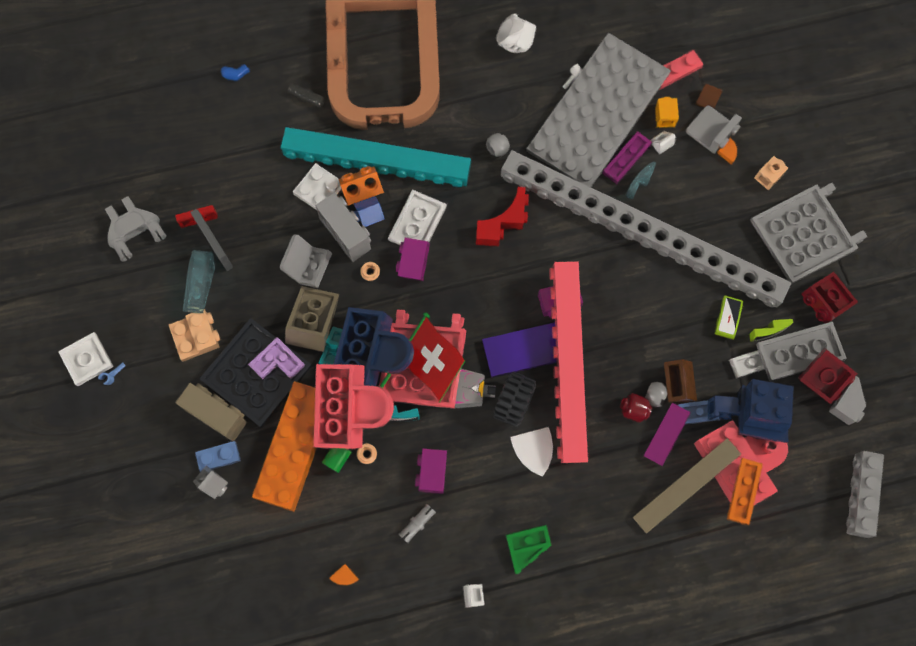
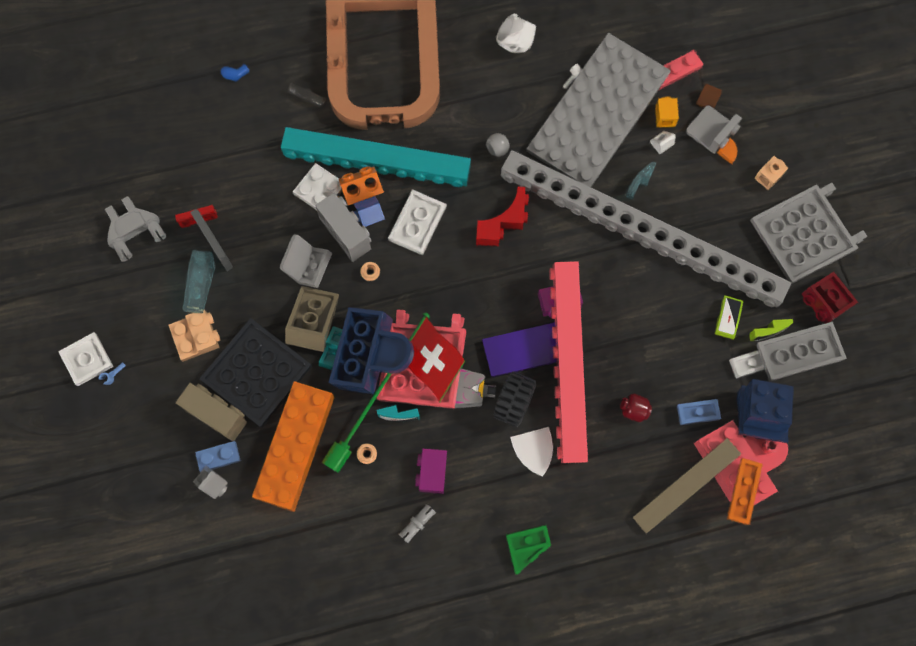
lavender tile [248,337,305,379] -> none
coral brick [314,364,394,449] -> none
orange tile [330,564,359,585] -> none
magenta brick [396,237,430,281] -> none
white slope [463,584,484,607] -> none
magenta tile [602,131,652,184] -> none
magenta tile [644,403,691,466] -> none
light grey piece [645,382,667,407] -> none
reddish brown brick [664,359,697,404] -> none
dark blue brick [708,396,741,420] -> none
dark red plate [798,348,858,404] -> none
light grey slope [829,376,866,425] -> none
light grey brick [846,451,884,538] -> none

